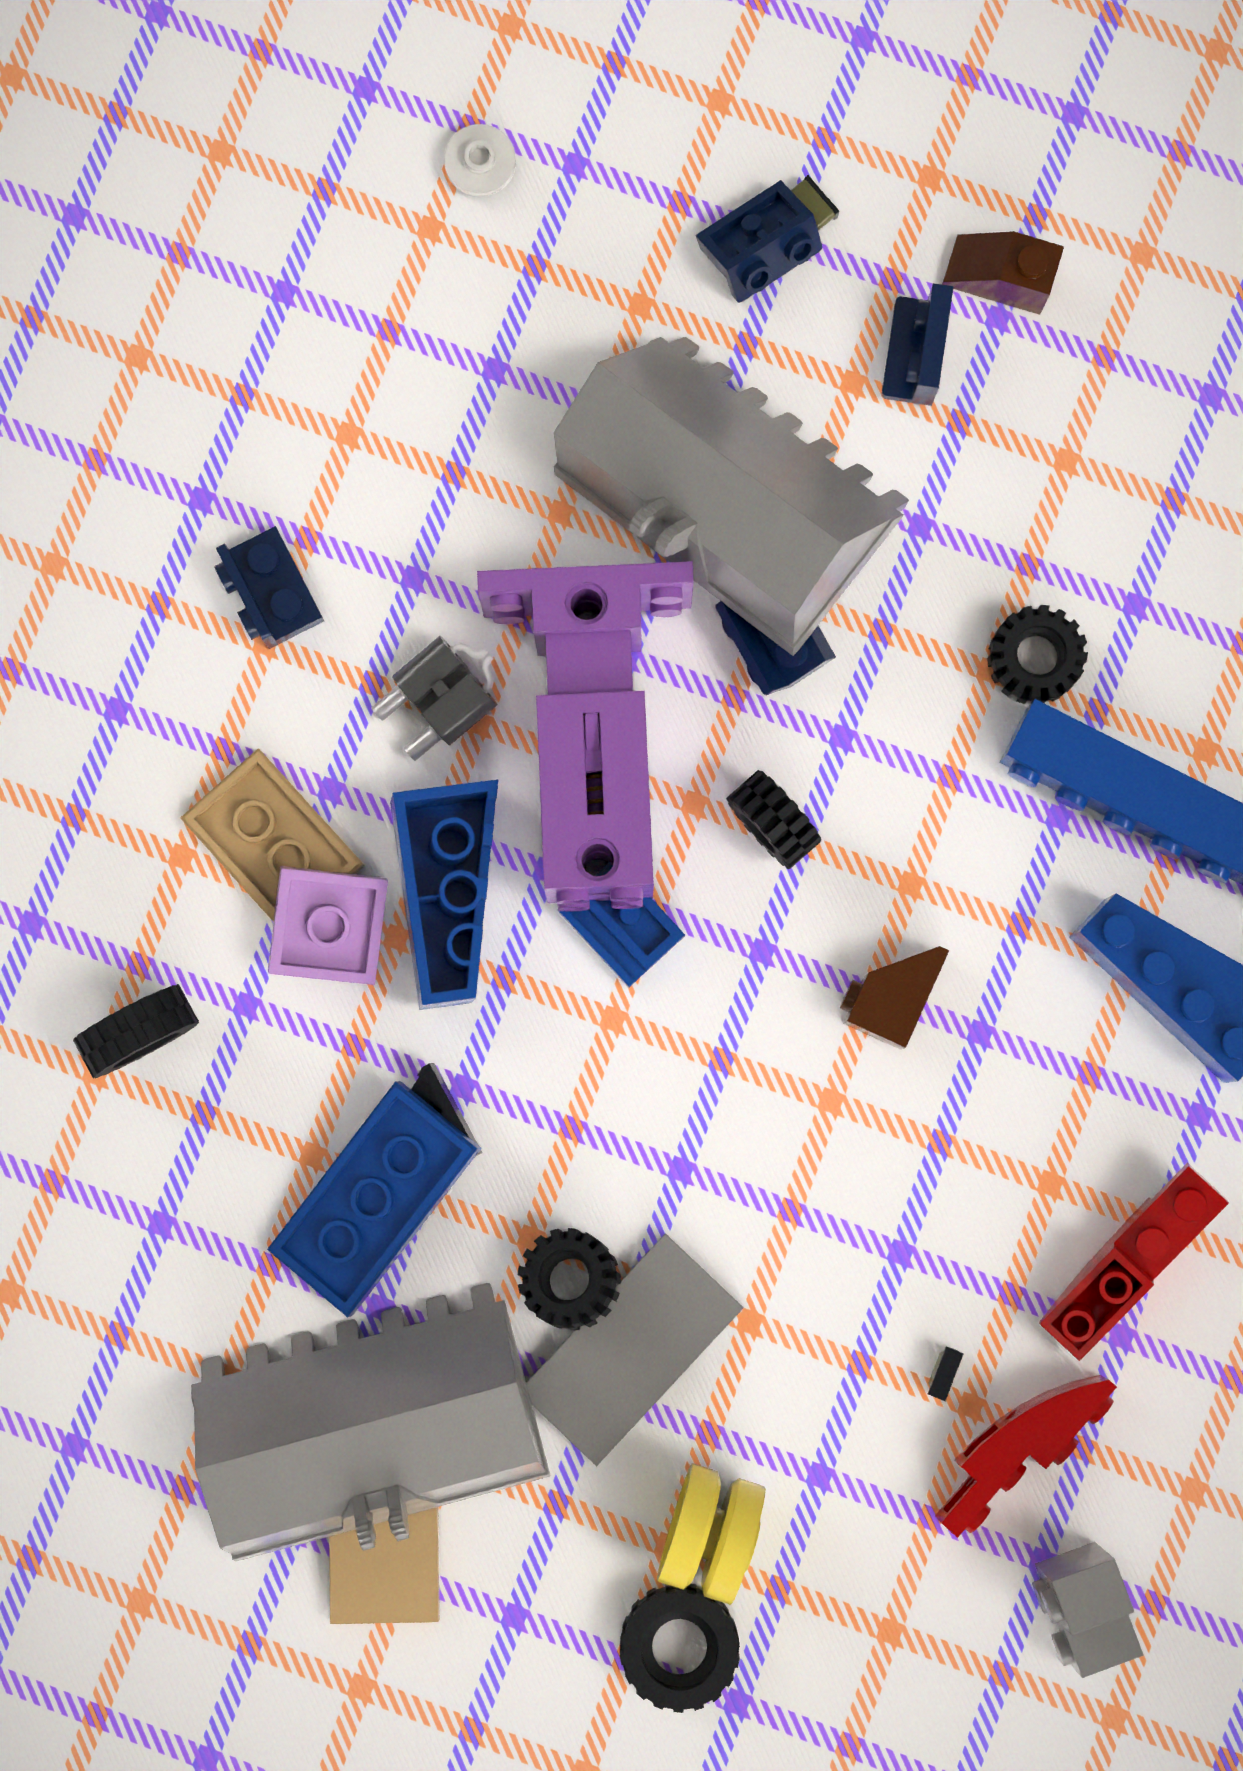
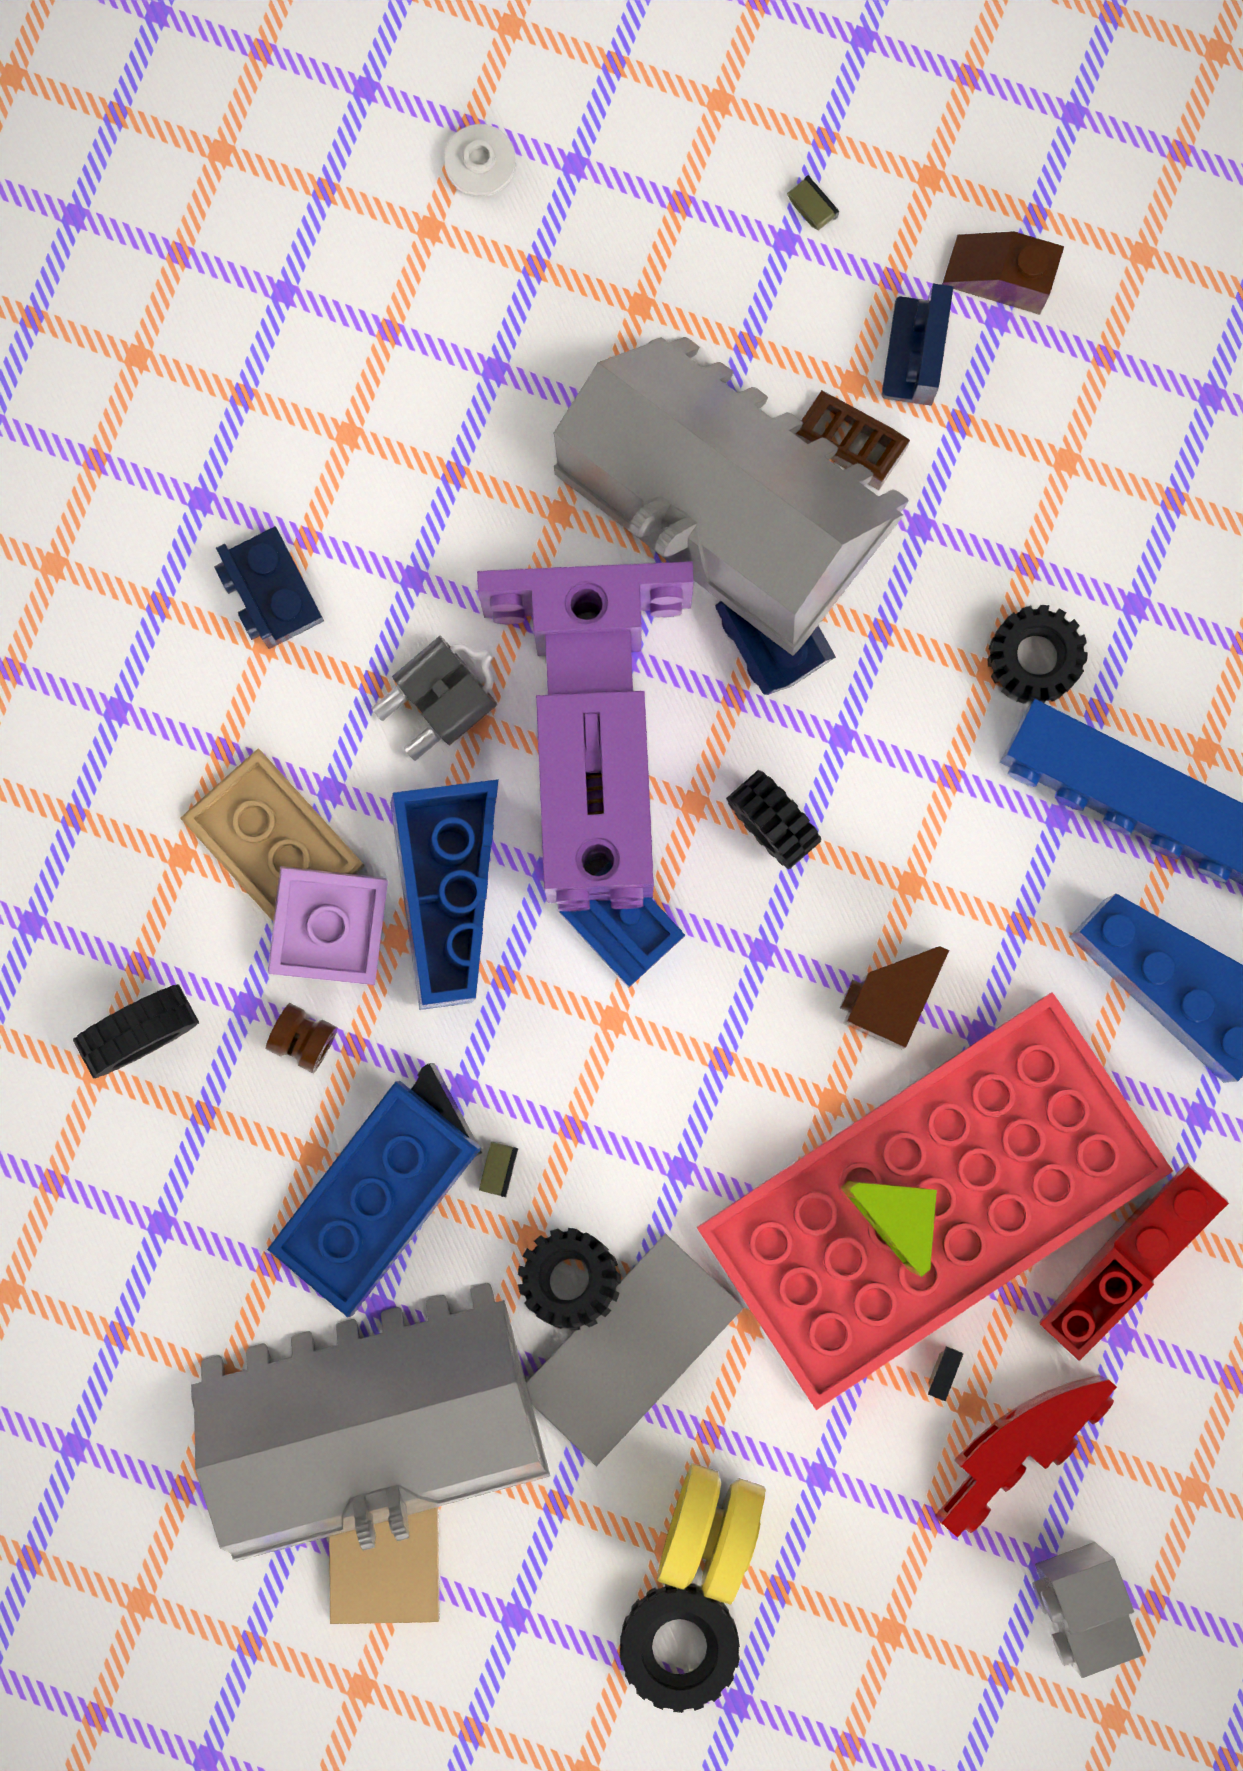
dark blue bracket [695,180,822,303] -> none
none -> reddish brown wheel [265,1003,338,1074]
none -> olive piece [479,1141,519,1198]
none -> coral plate [696,992,1173,1410]
none -> reddish brown slope [795,390,911,491]
none -> lime slope [841,1181,937,1277]

